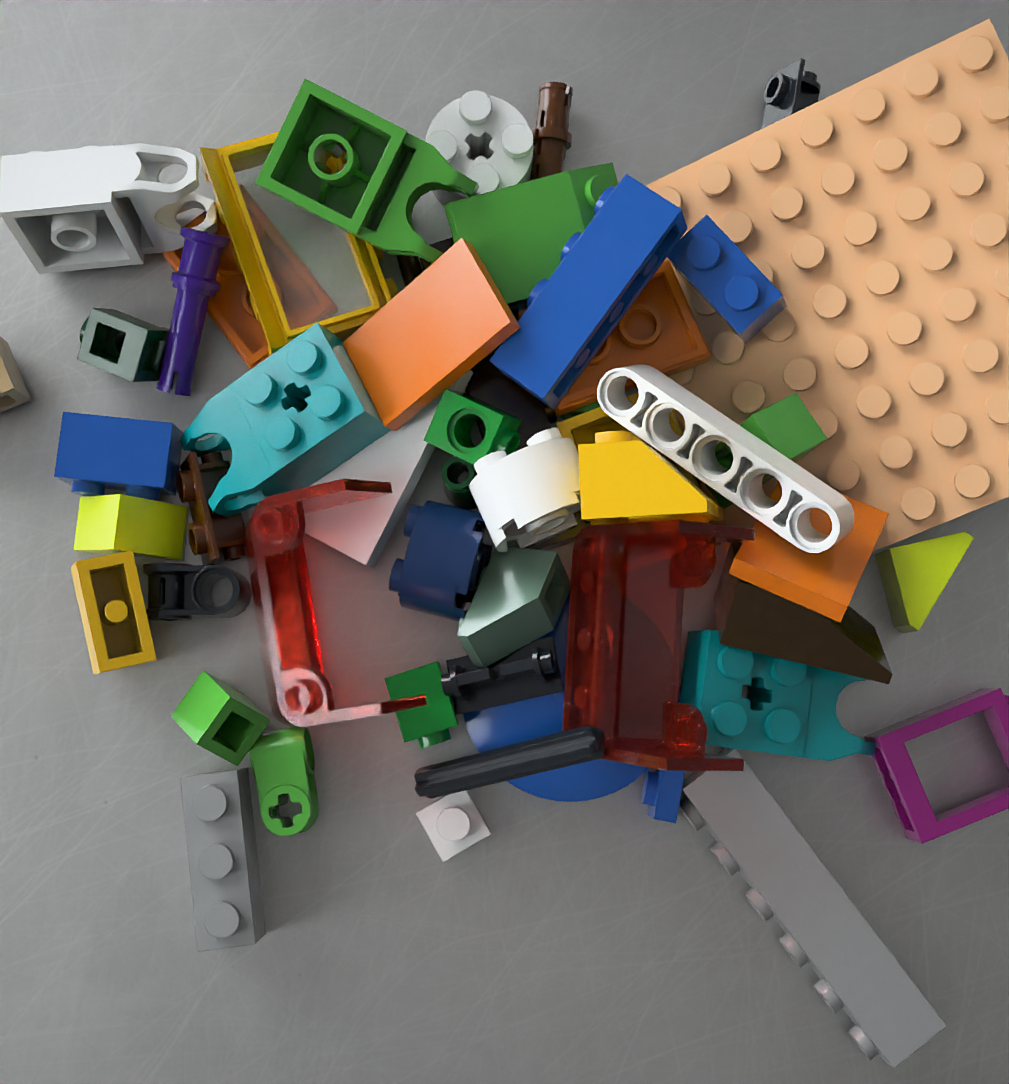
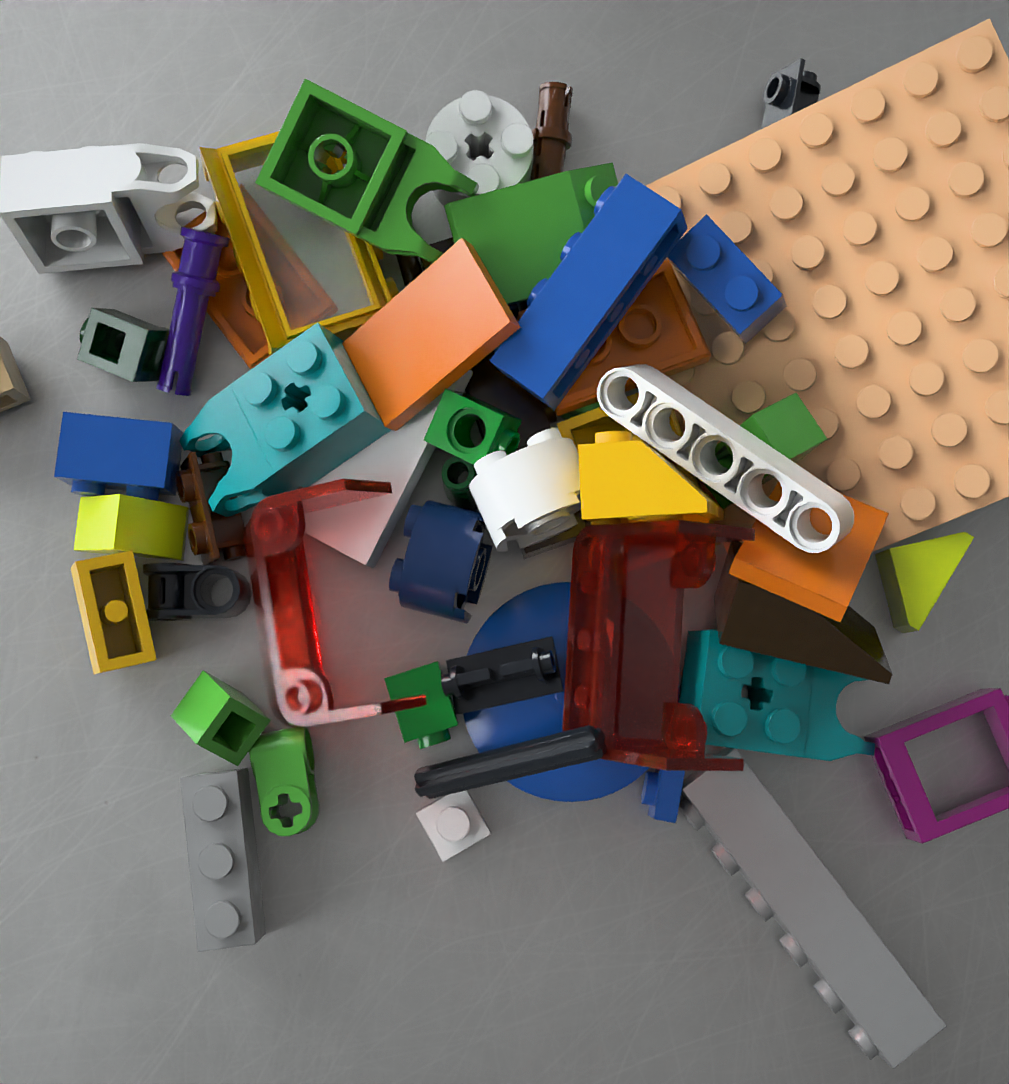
sand green slope [457,546,572,668] -> none

